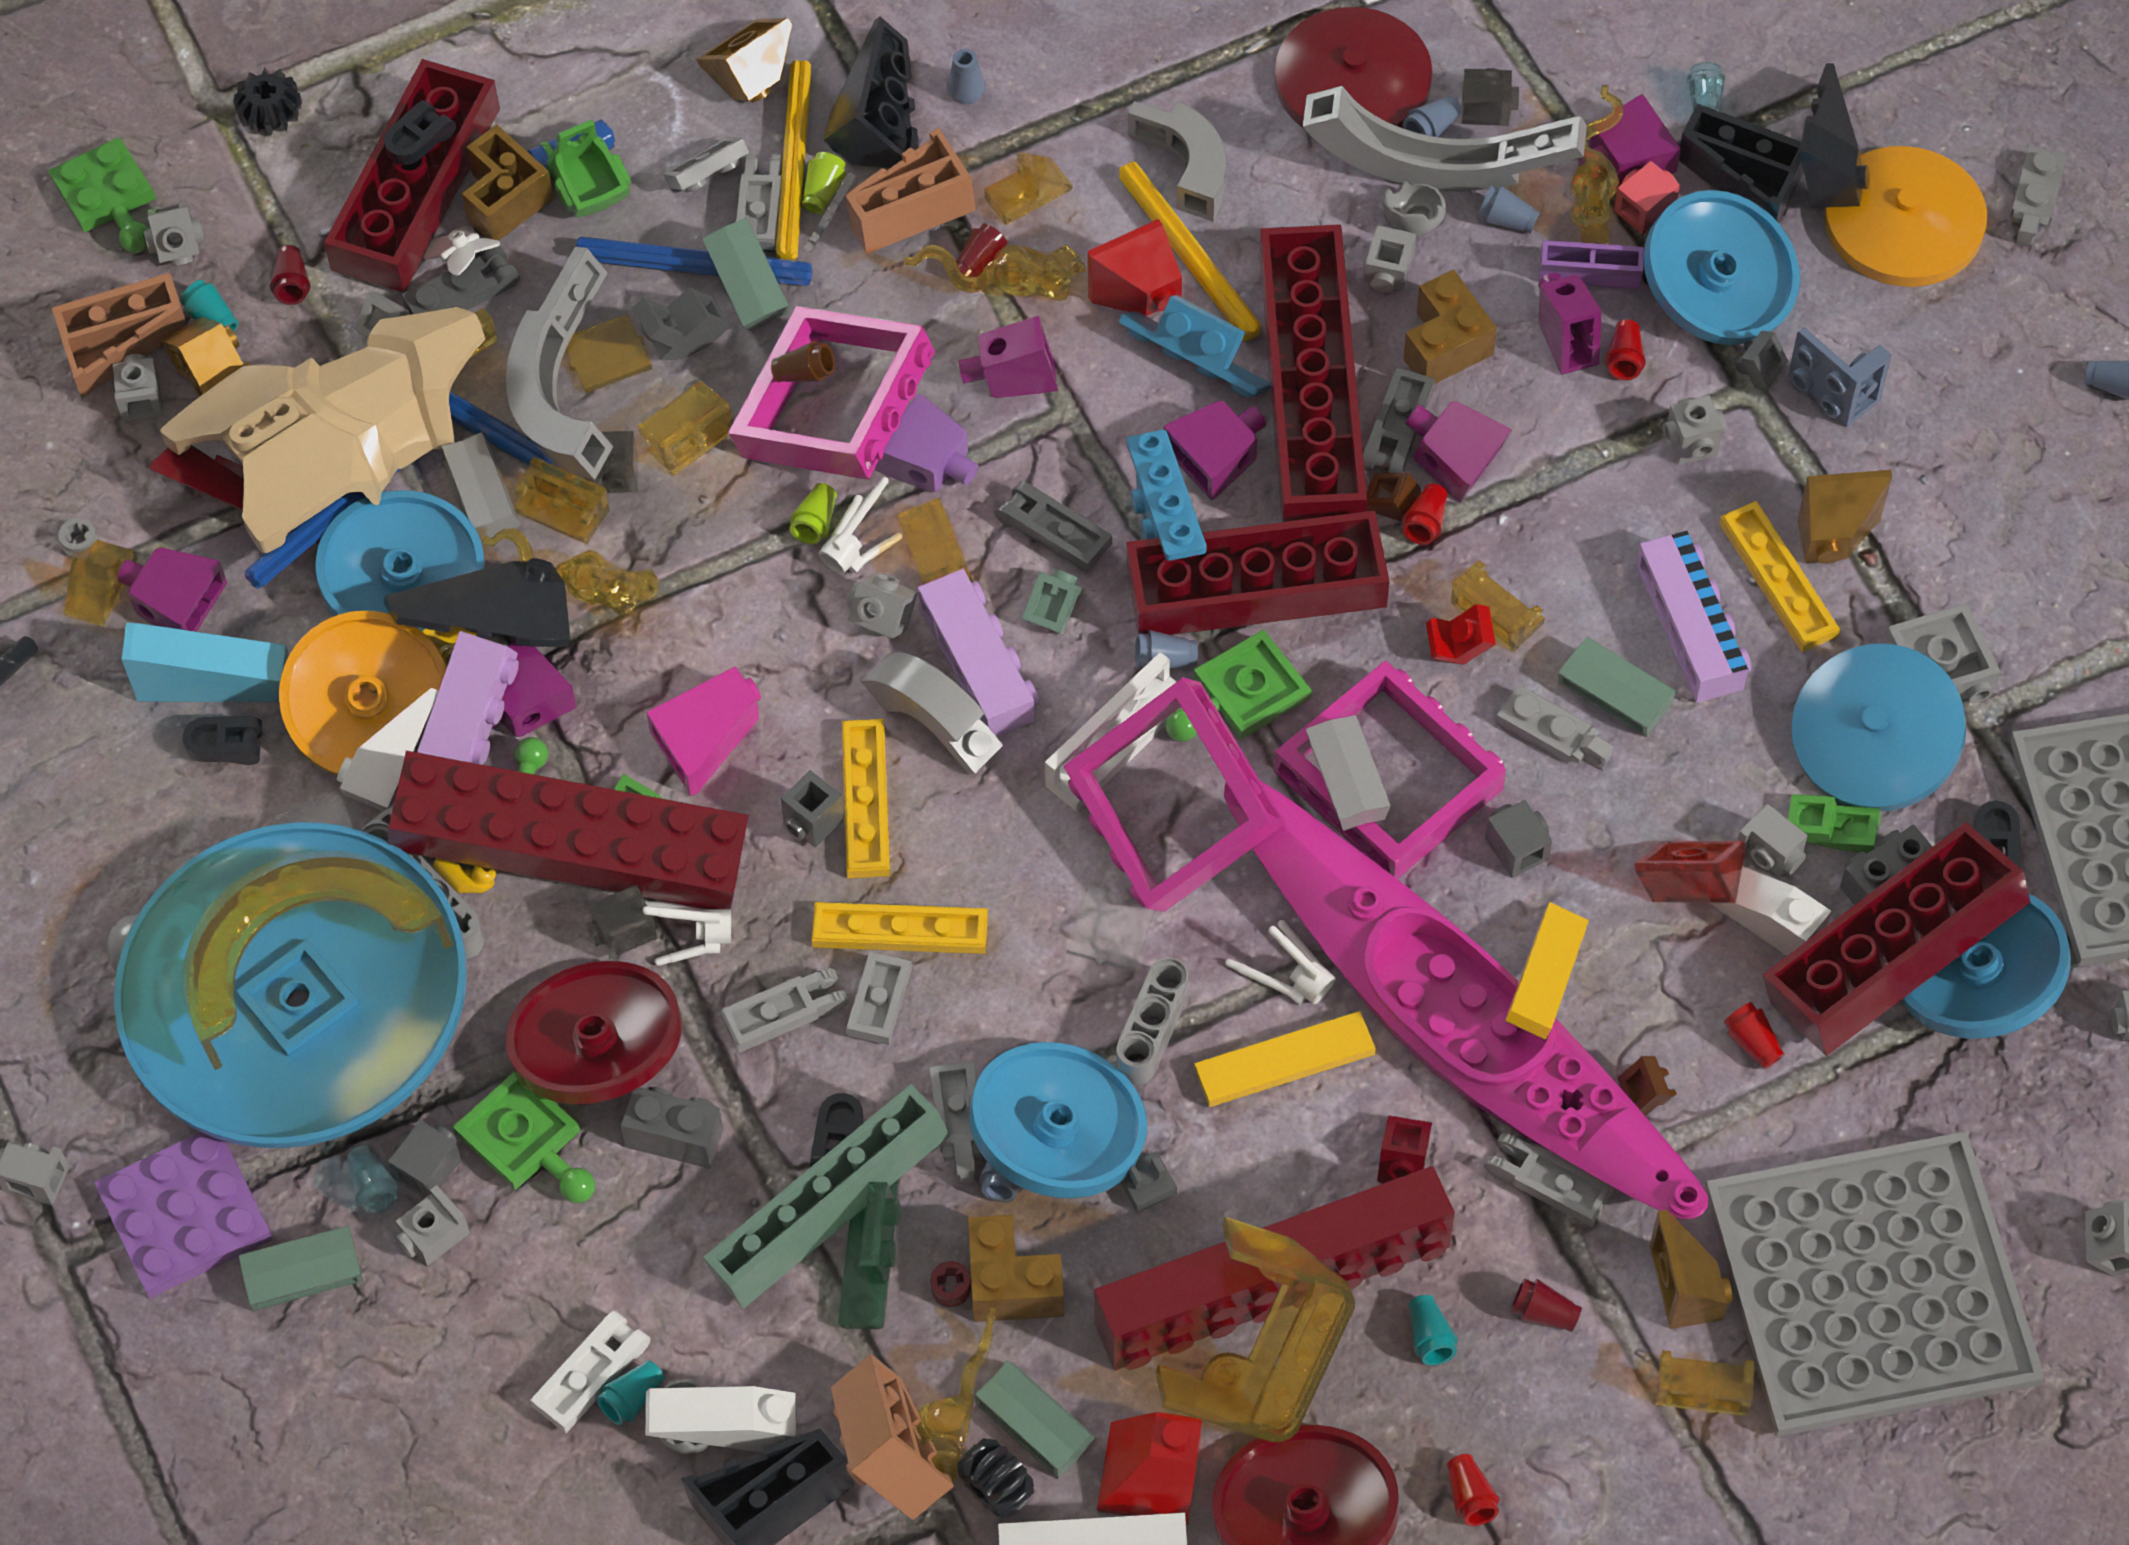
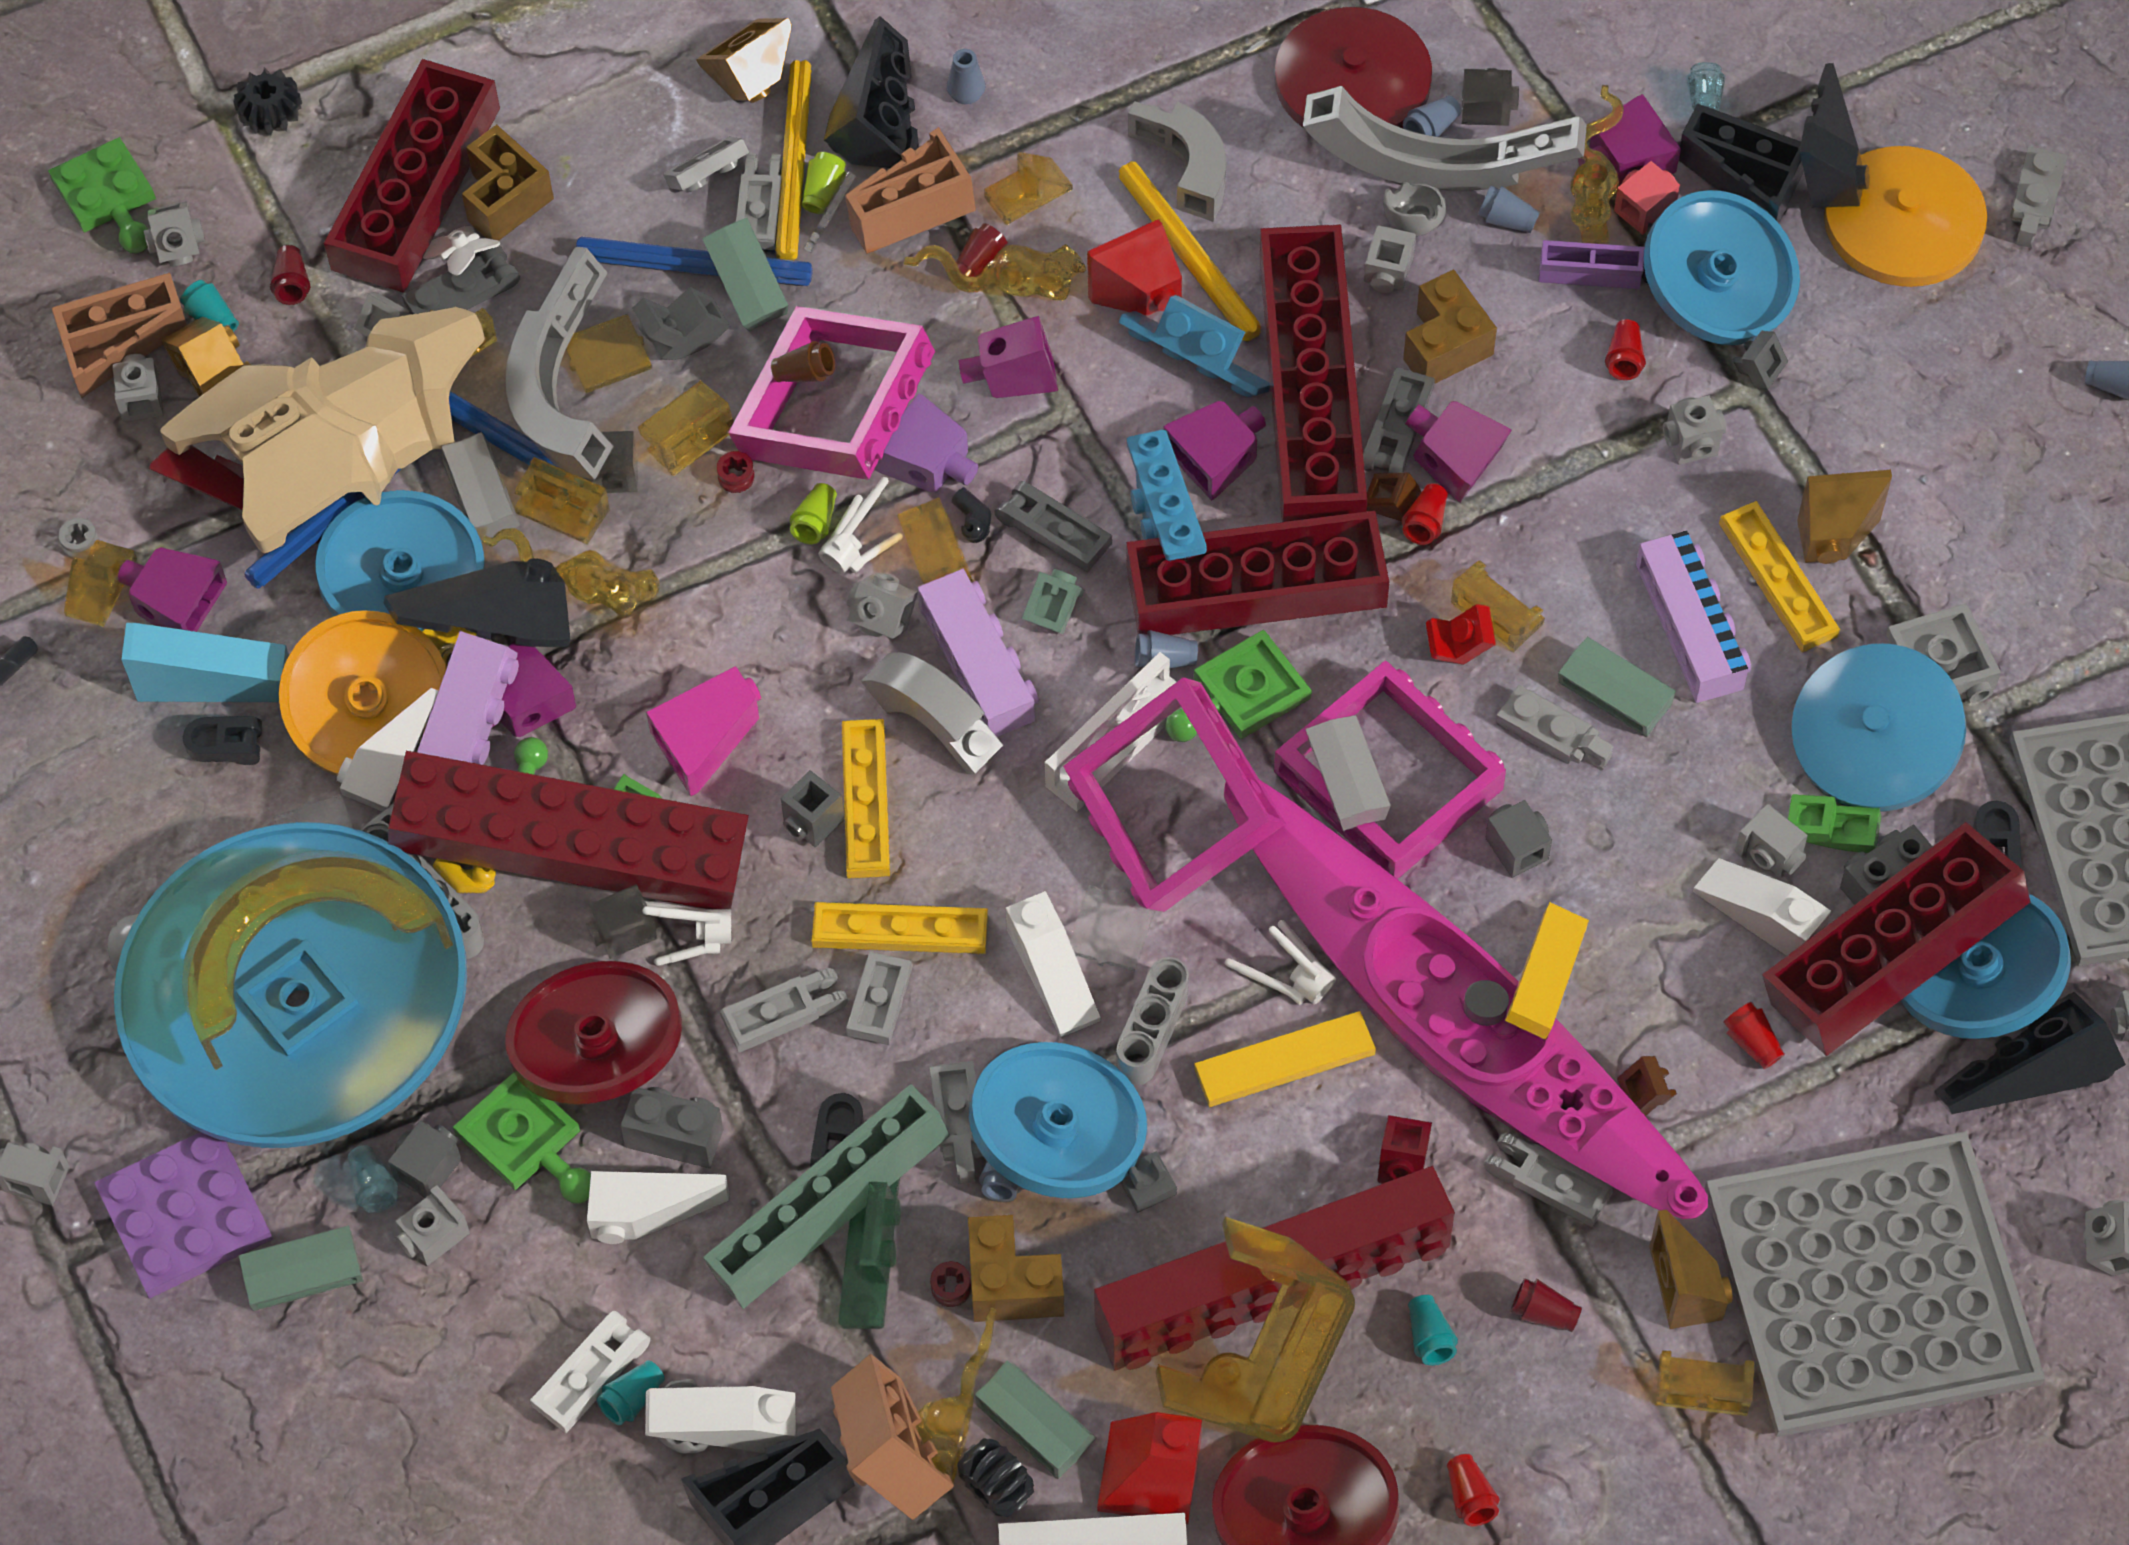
black plate [384,100,456,165] -> none
bright green piece [527,119,631,218] -> none
magenta torso [1538,273,1602,375] -> none
clear red slope [1634,841,1746,903] -> none
sand blue bracket [1788,328,1892,428] -> none
none -> white slope [587,1171,729,1244]
none -> dark red bush [717,451,755,493]
none -> black arm [951,487,992,543]
none -> white slope [1006,891,1101,1038]
none -> dark grey tile [1463,980,1509,1026]
none -> black wedge [1934,992,2126,1114]

